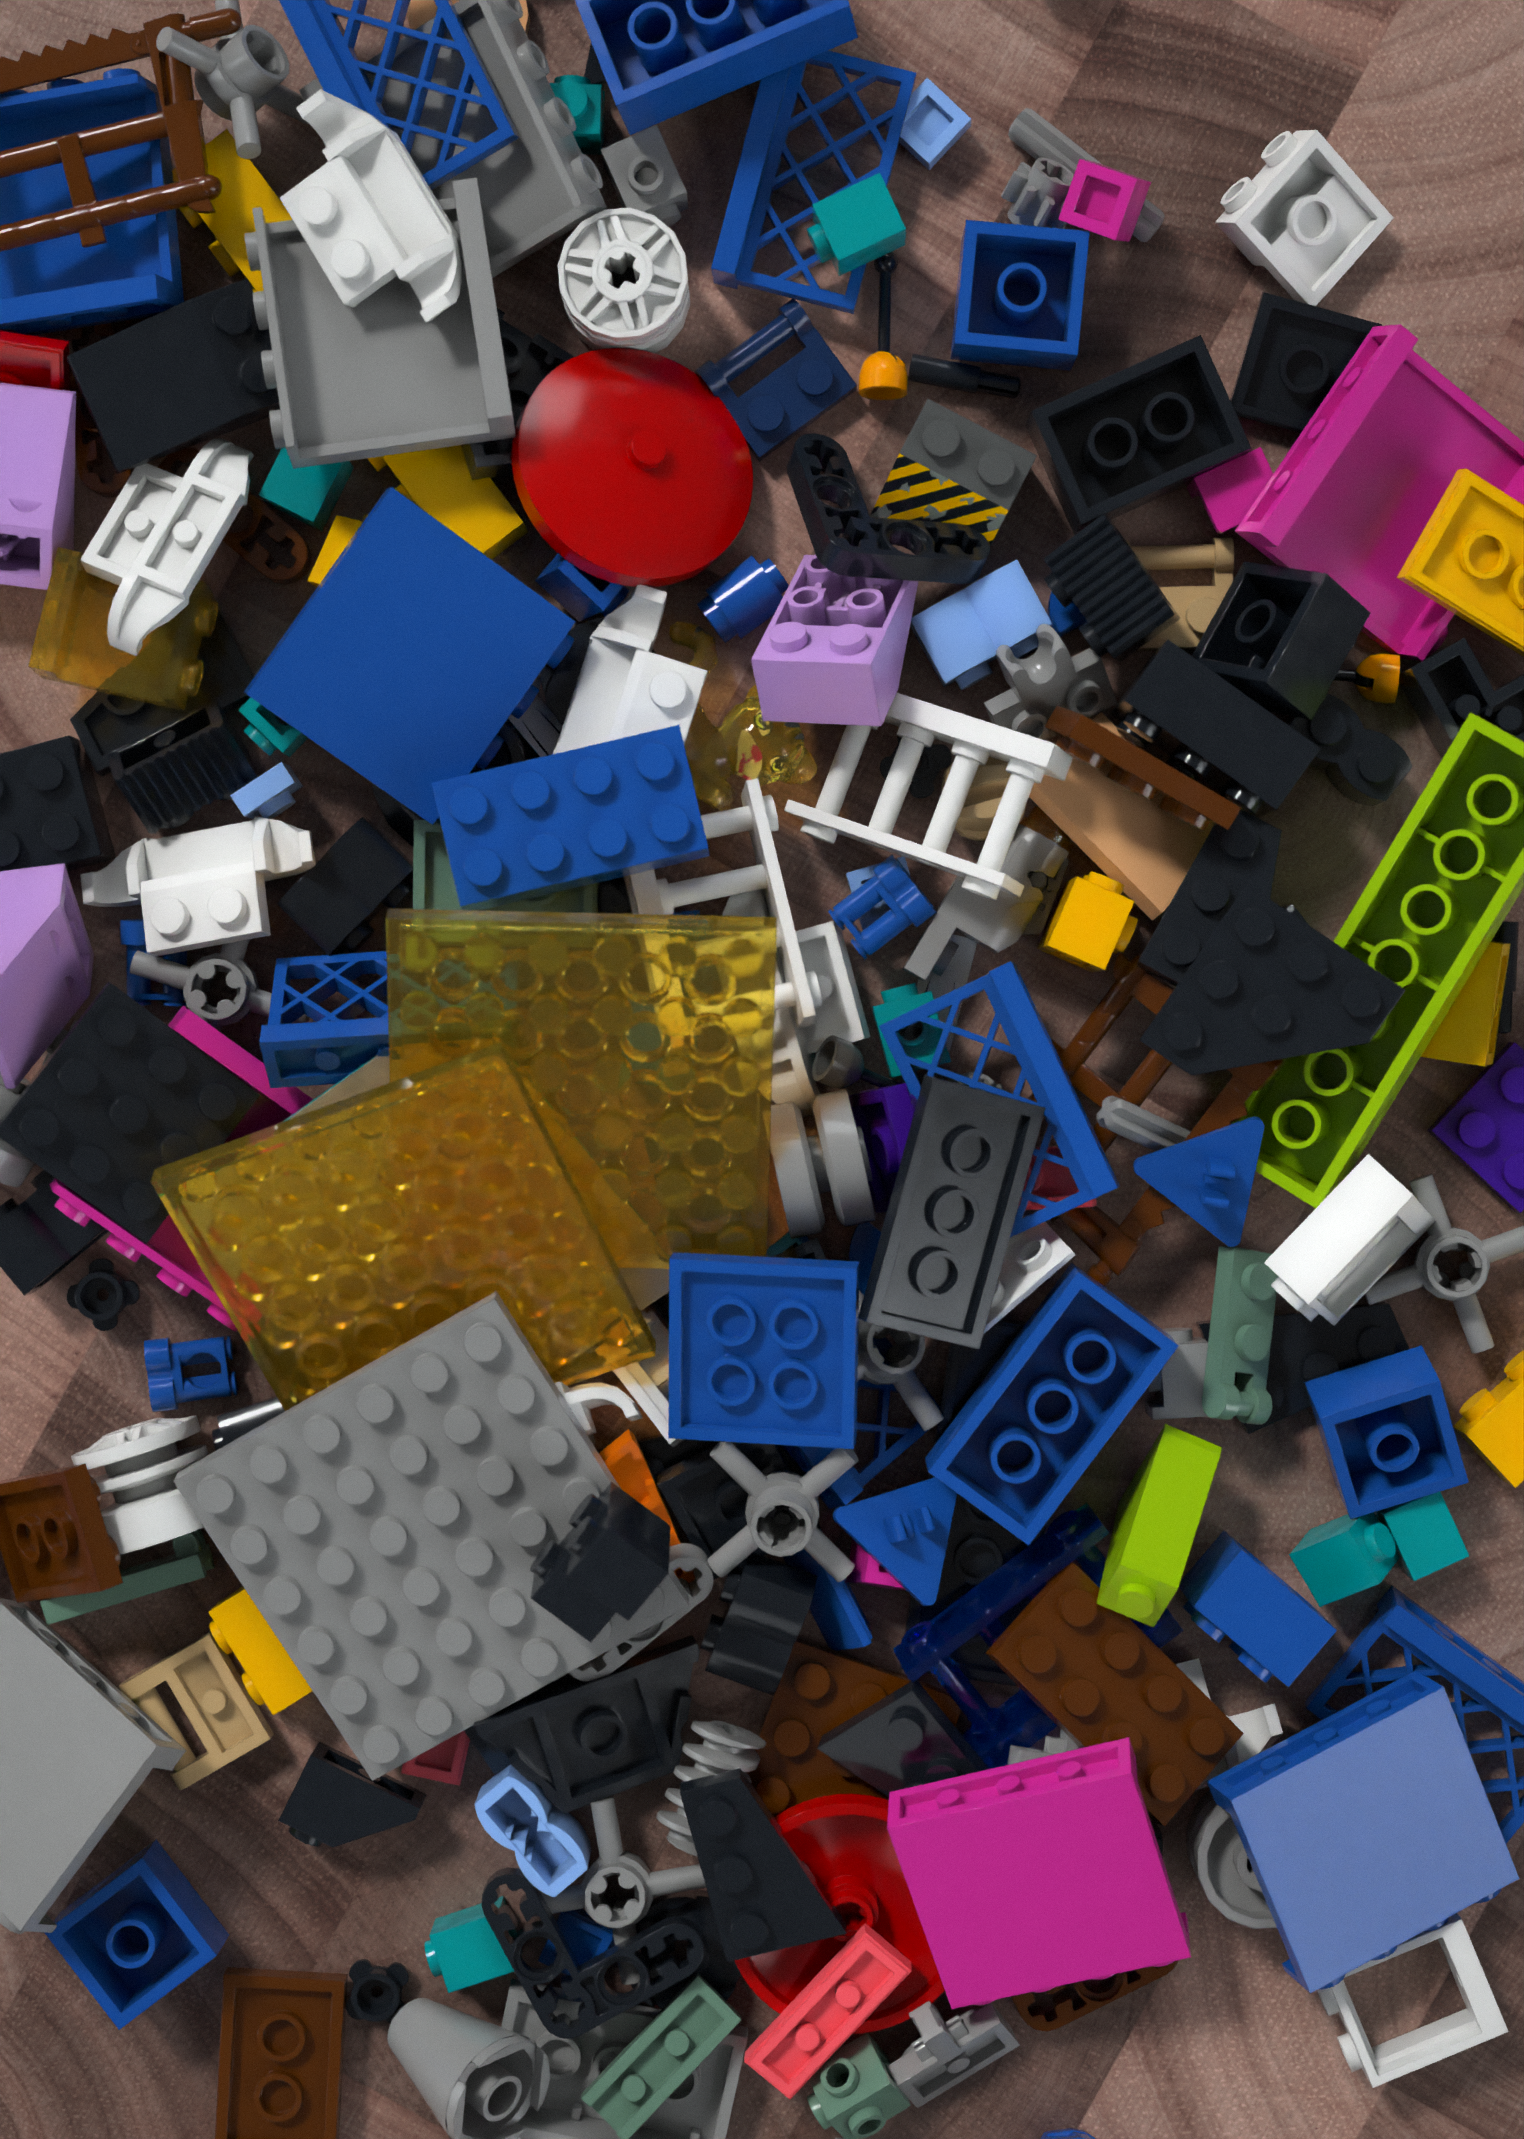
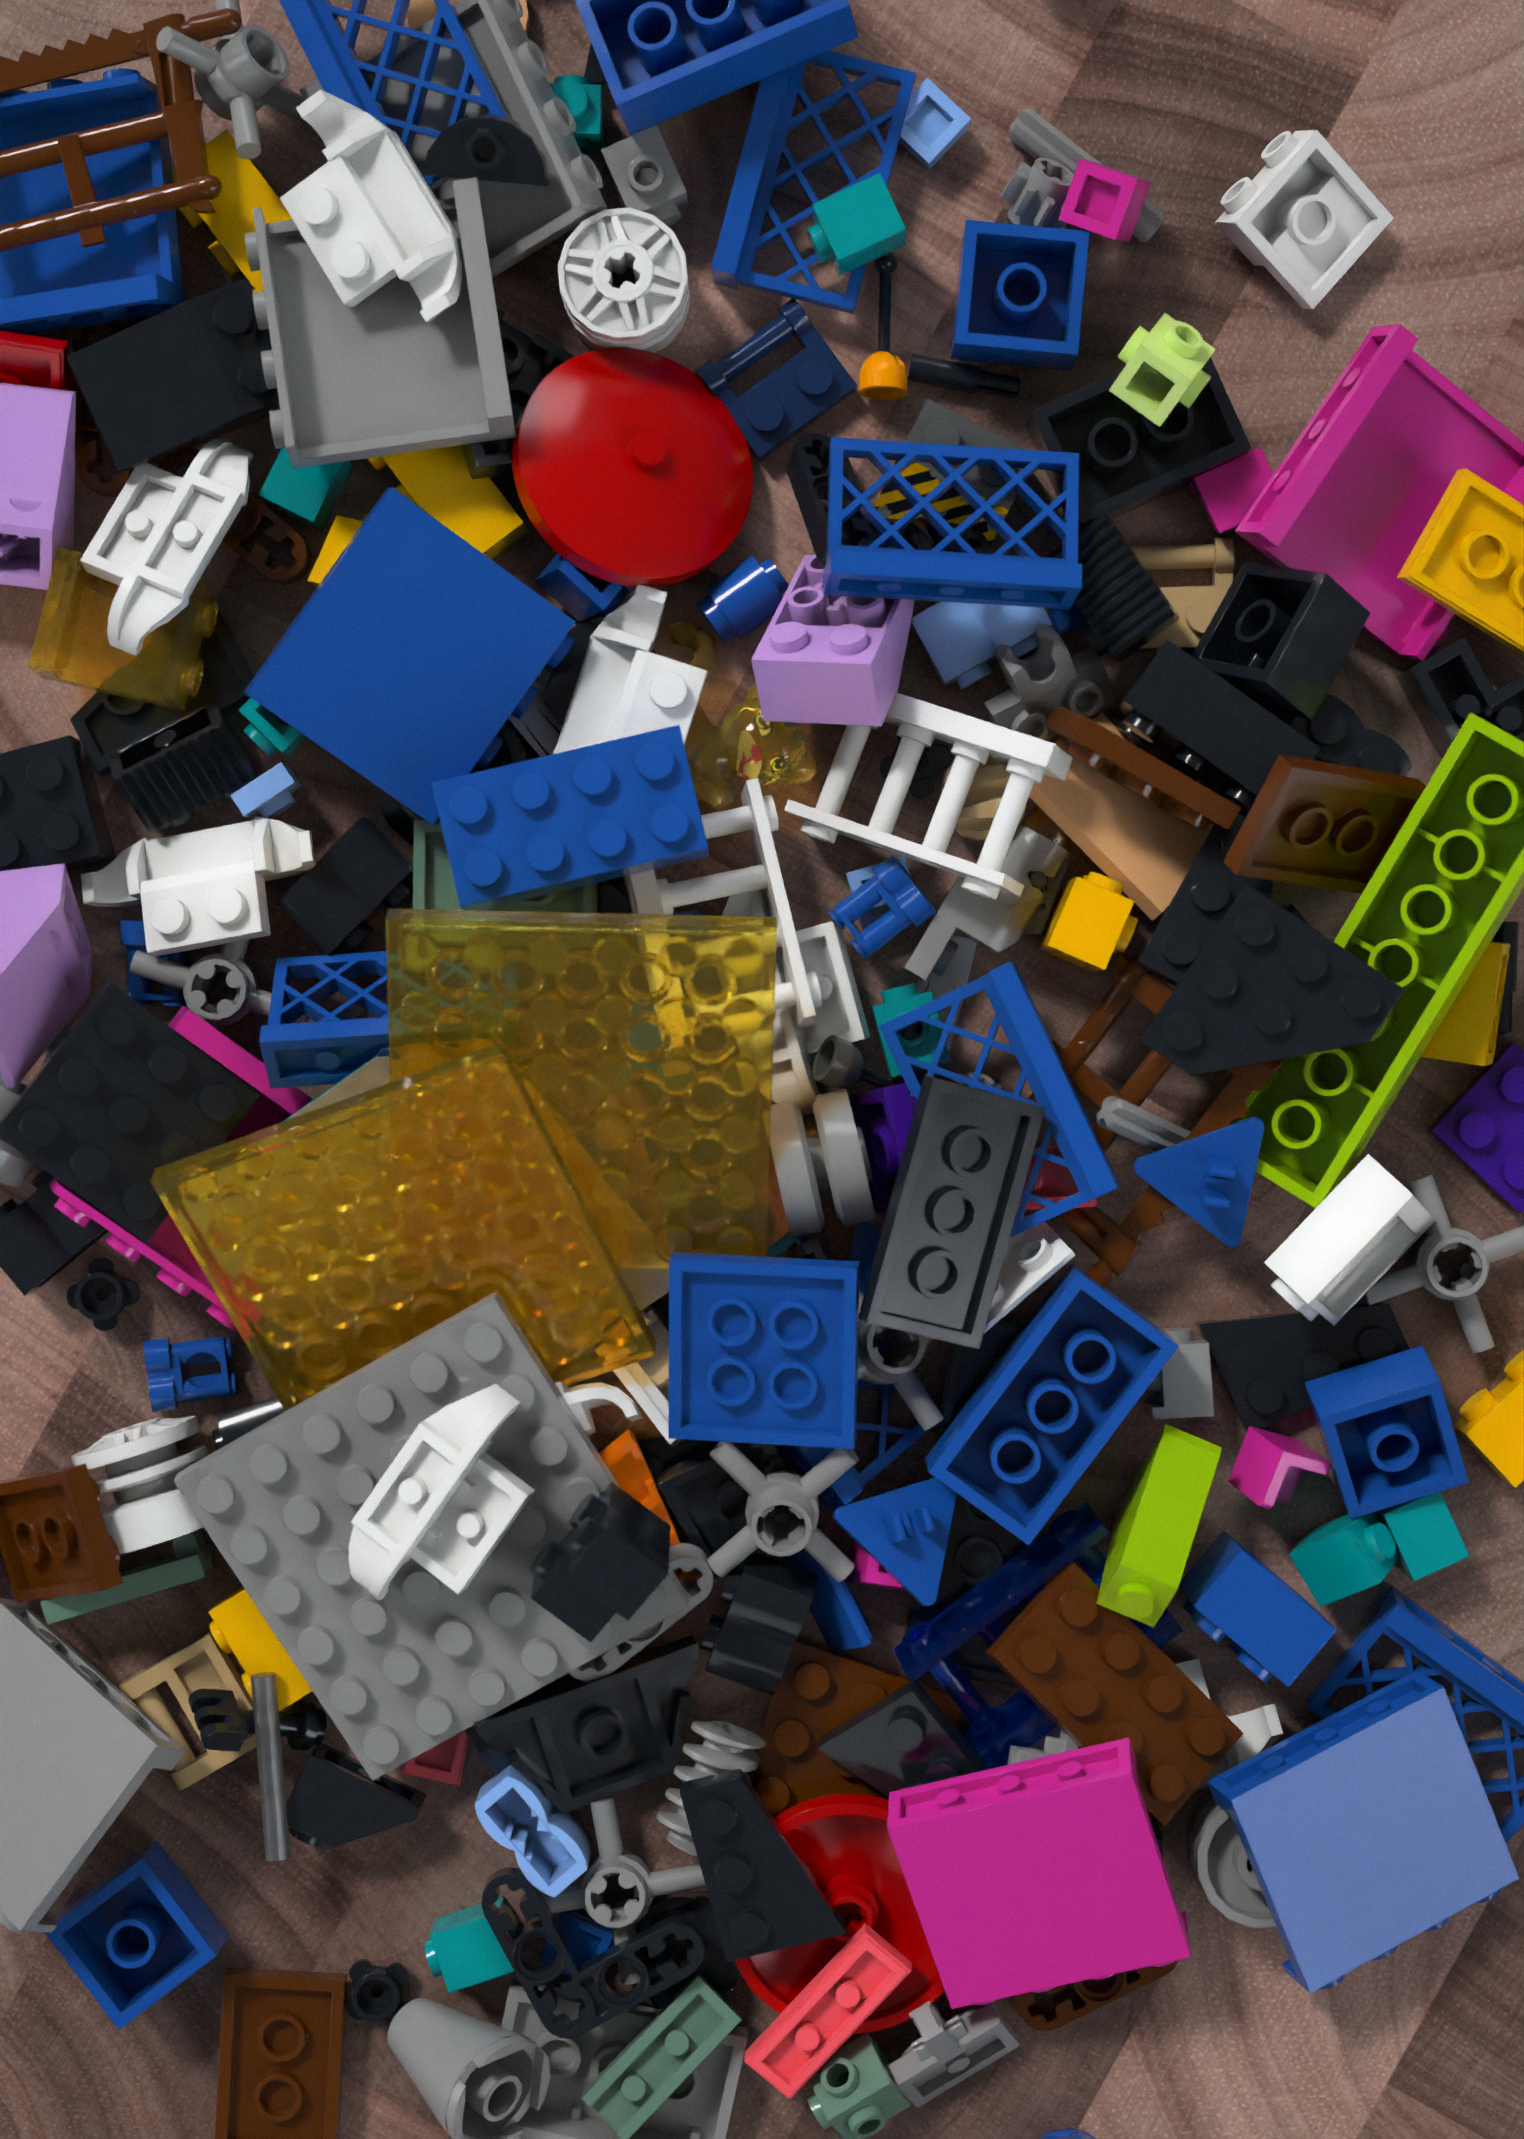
sand green plate [1202,1246,1278,1425] -> none
black plate [1230,292,1382,433] -> none
white window [1317,1913,1509,2088] -> none
light orange hinge [1333,654,1400,704] -> none
none -> black hinge [188,1689,327,1752]
none -> flat silver bar [251,1672,290,1861]
none -> white plate [348,1383,535,1600]
none -> black plate [422,113,549,186]
none -> blue fence [823,437,1082,609]
none -> yellowish green brick [1109,313,1216,427]
none -> reddish brown plate [1223,754,1426,894]
none -> dark pink panel [1228,1426,1332,1509]

